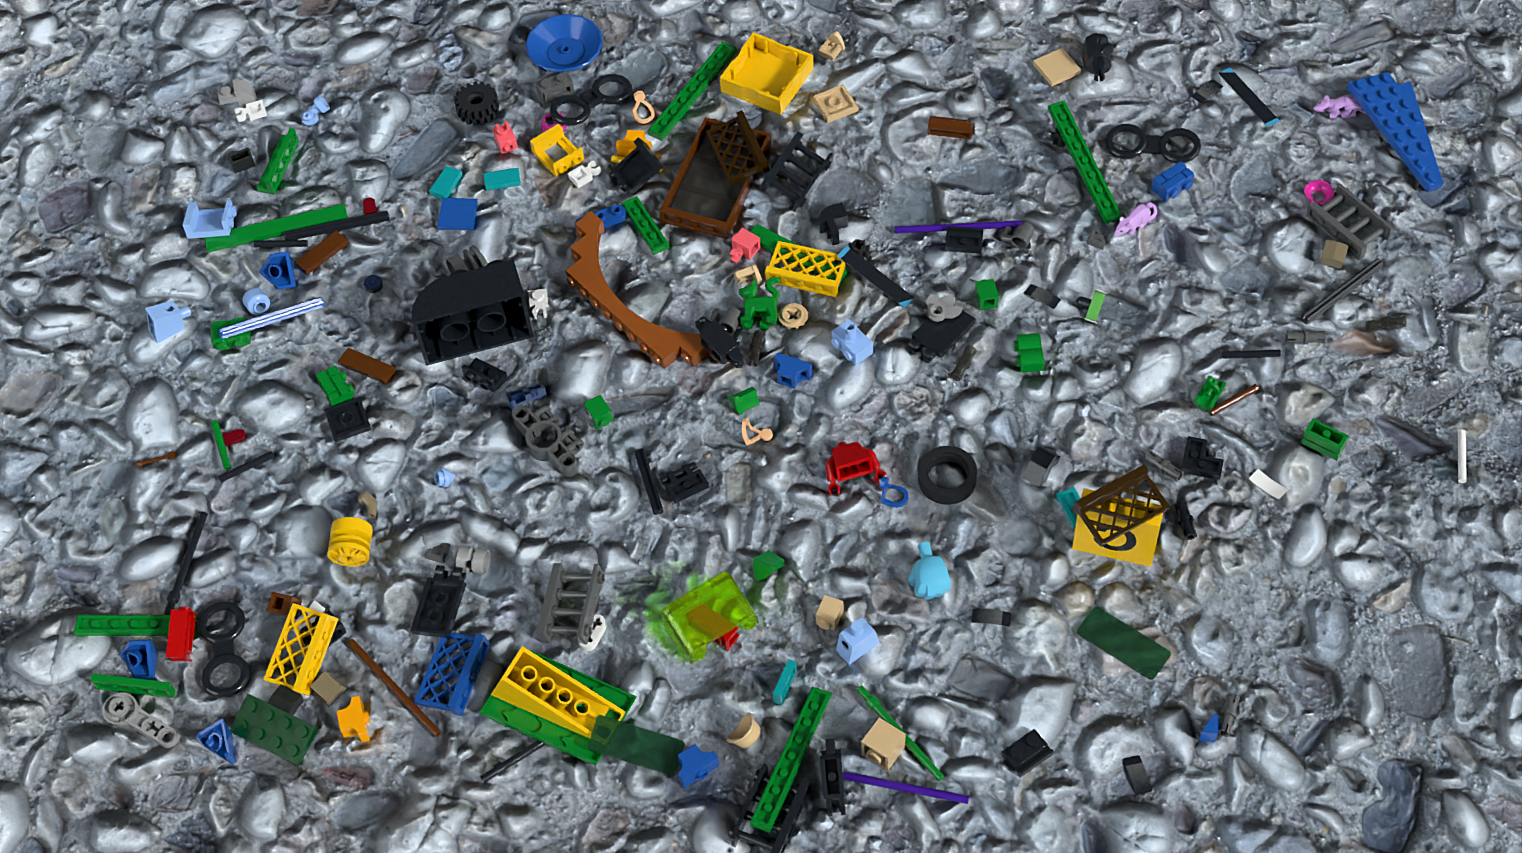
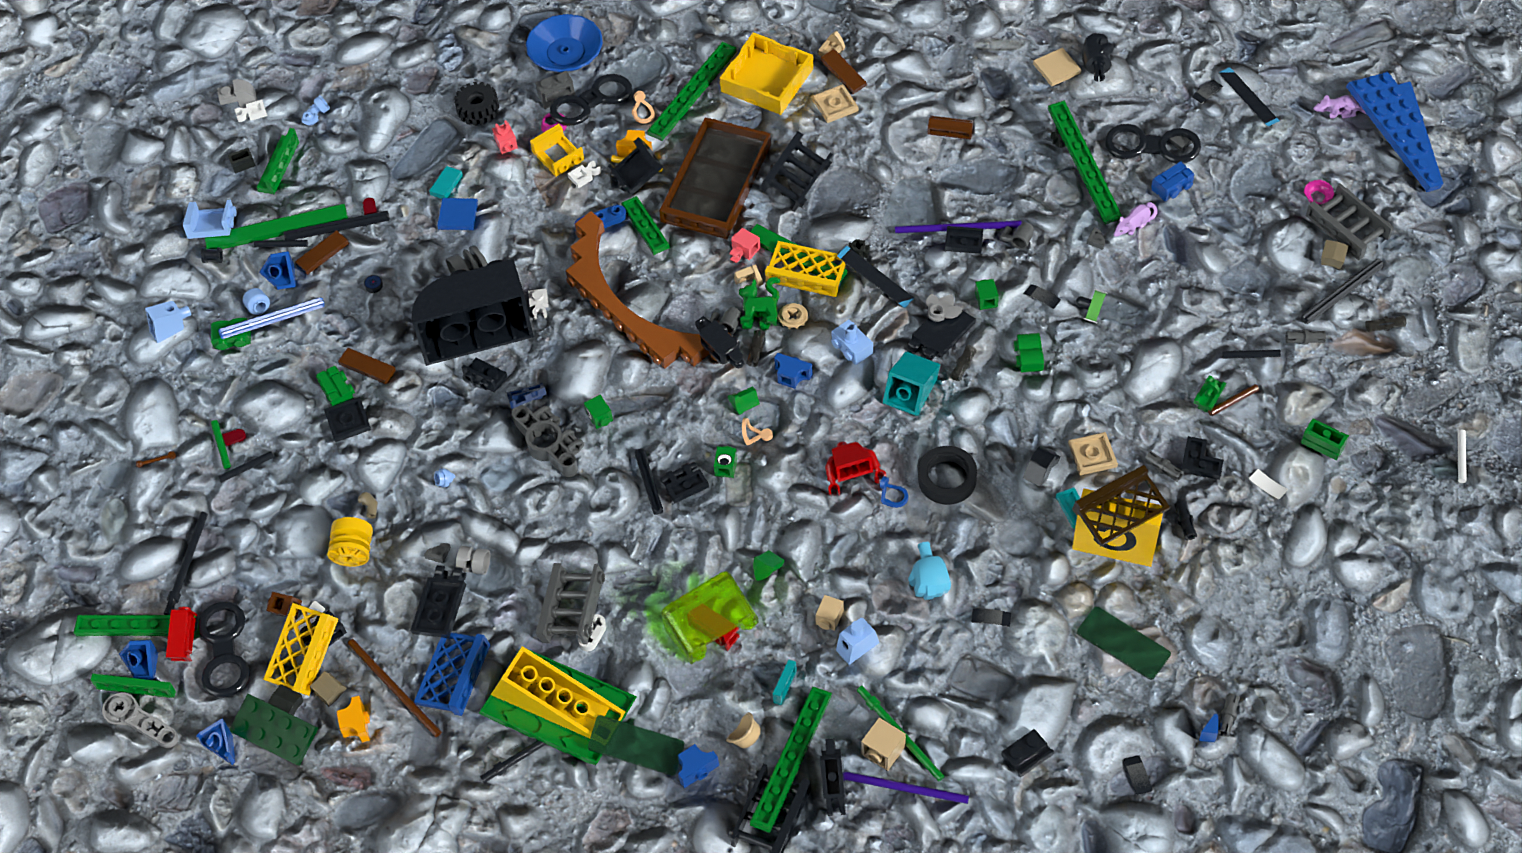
teal tile [484,168,521,191] -> none
dark brown fence [706,110,770,185] -> none
black brick [819,202,848,246] -> none
none -> black bush [201,247,223,263]
none -> green brick [714,446,737,478]
none -> reddish brown tile [821,49,867,94]
none -> teal slope [883,352,940,416]
none -> tan tile [1068,432,1118,476]

